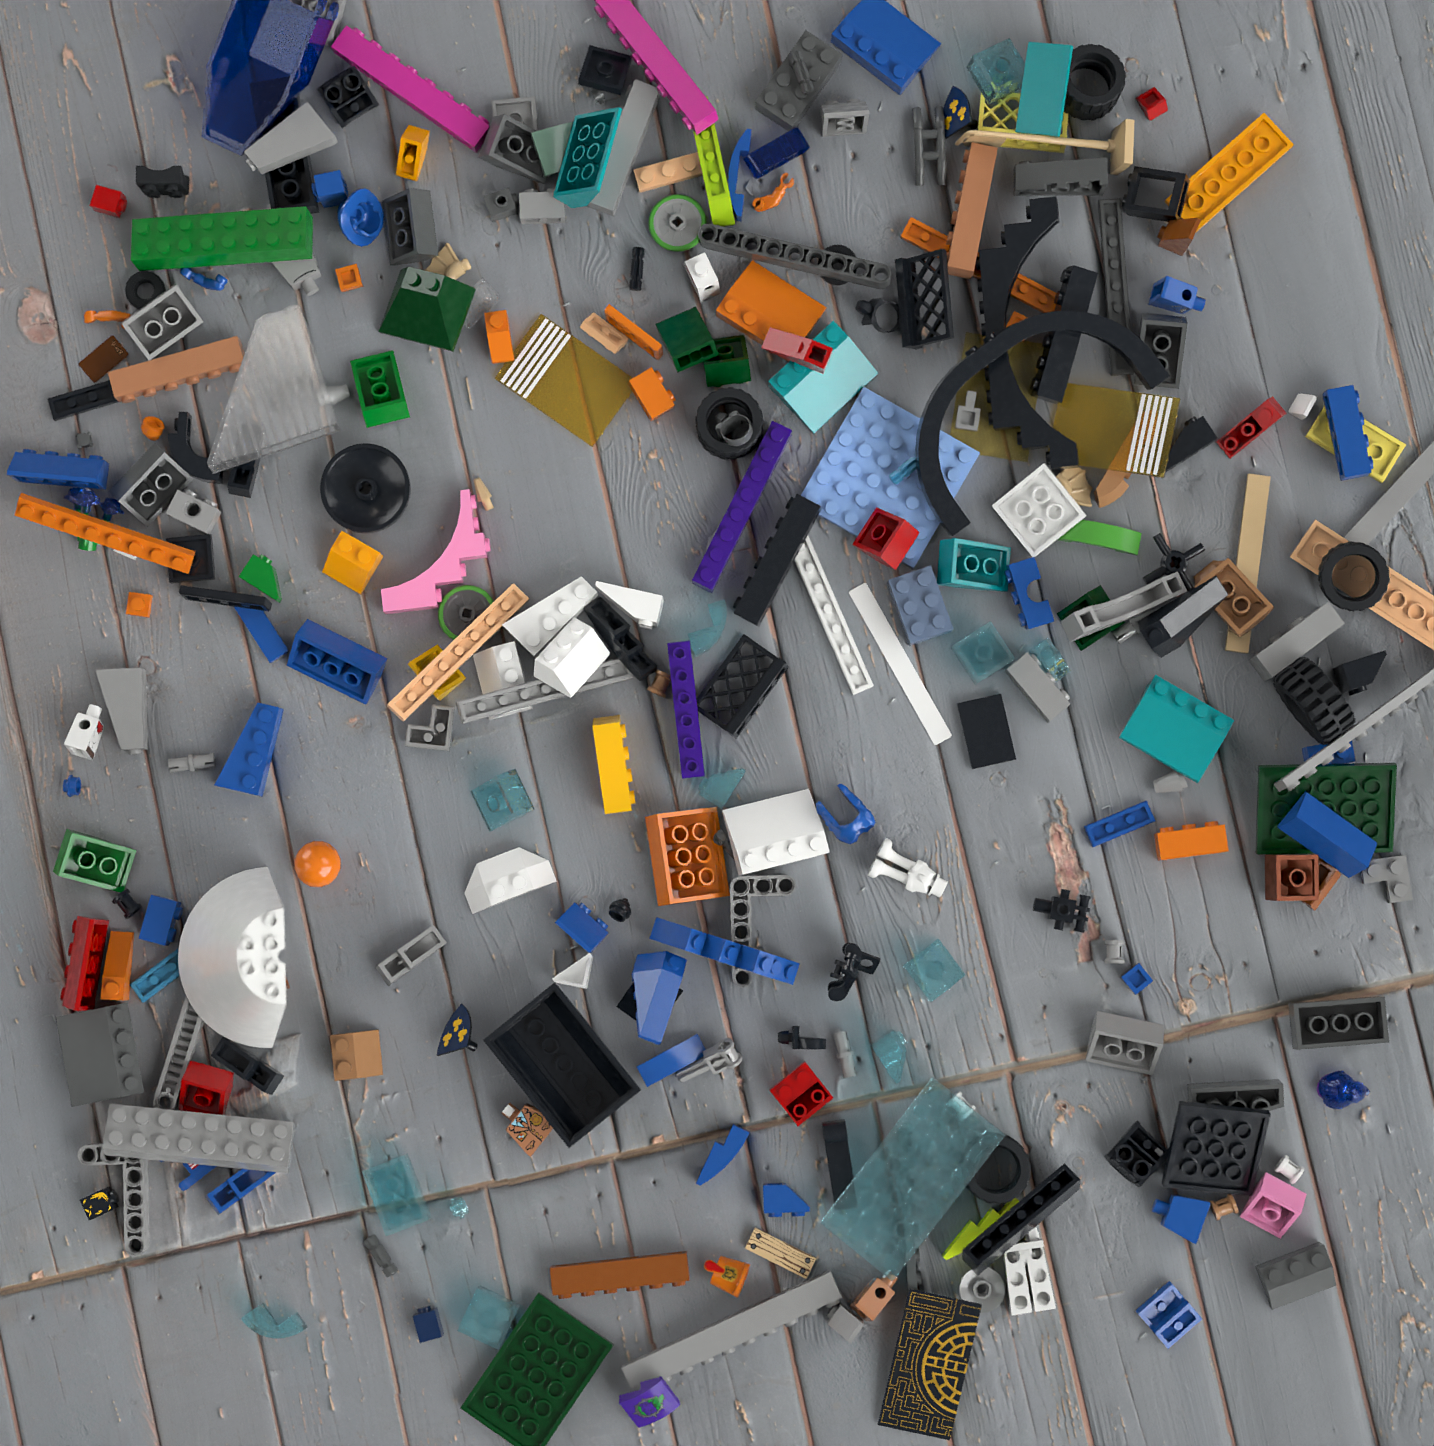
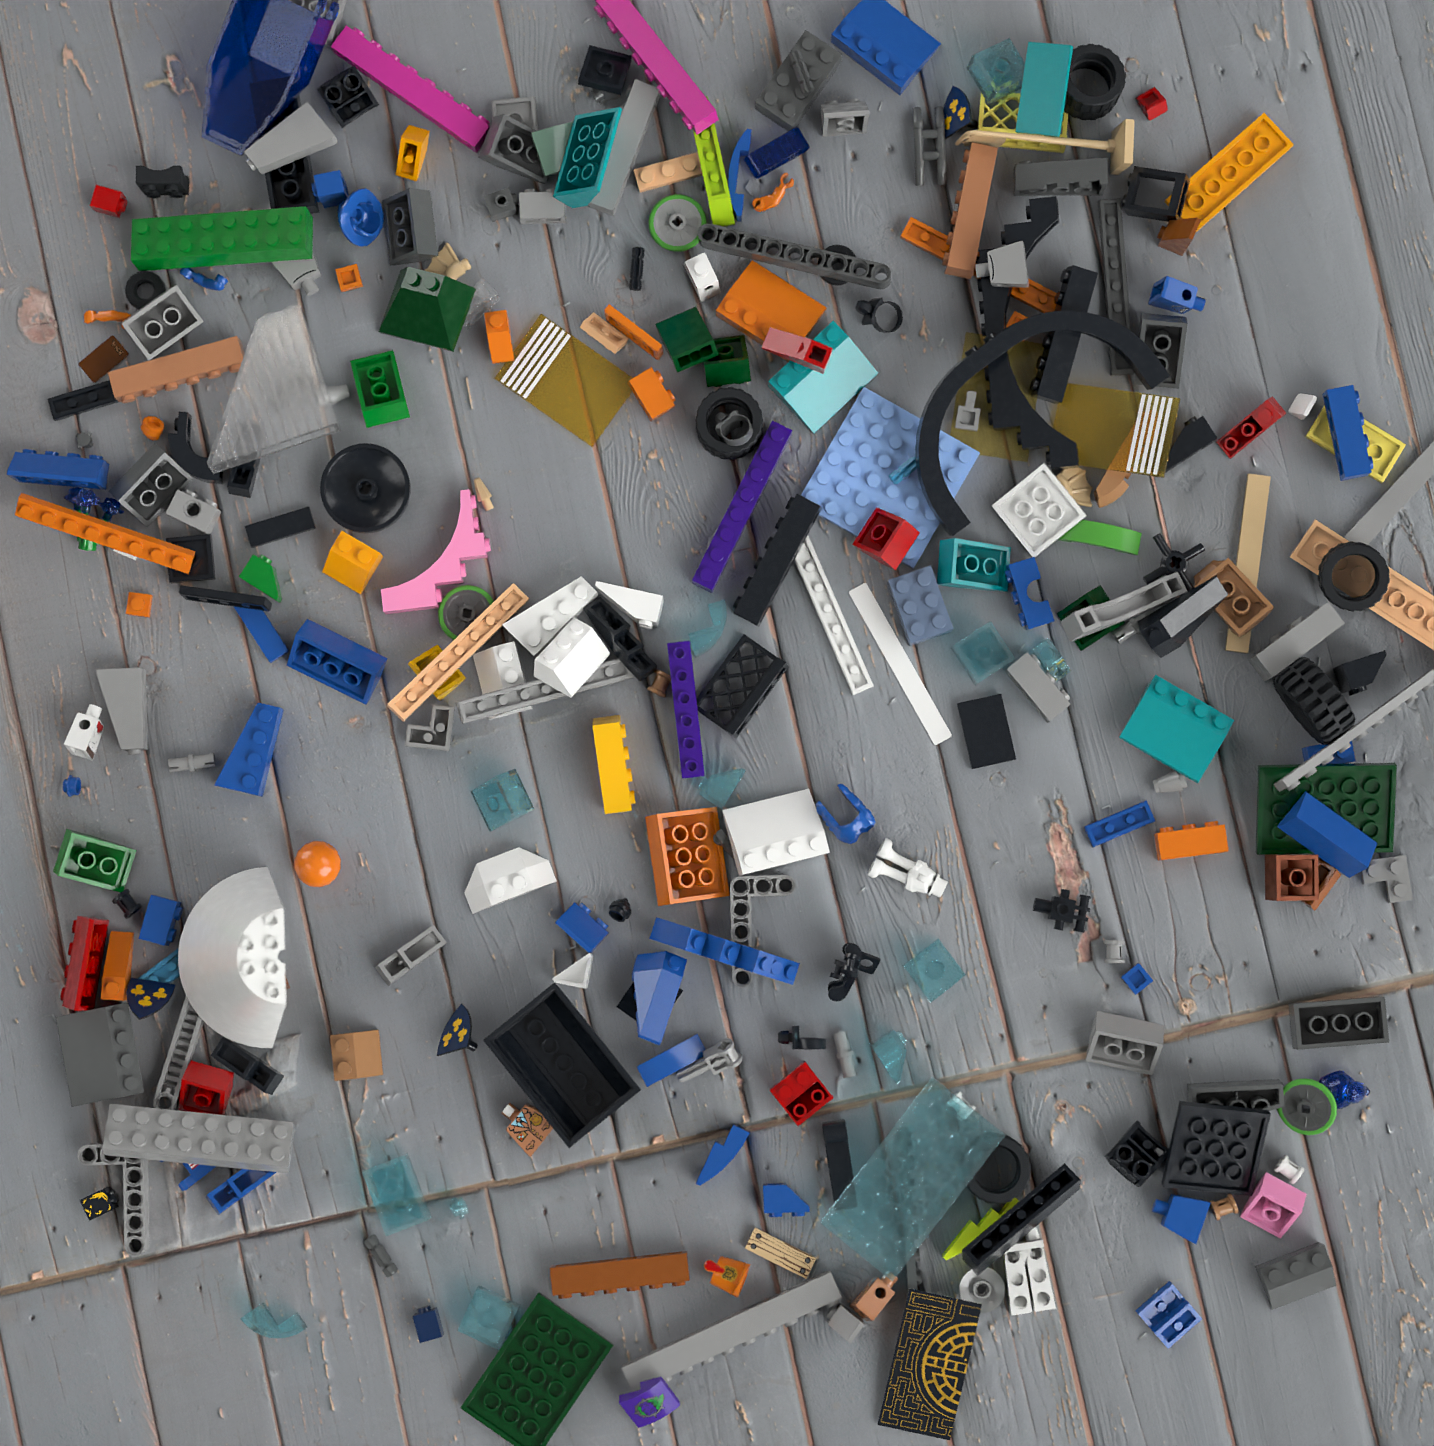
black fence [895,249,954,349] -> none
none -> dark blue shield [126,978,176,1020]
none -> black tile [245,506,316,548]
none -> light grey torso [975,241,1029,288]
none -> dark grey wheel [1277,1079,1337,1135]

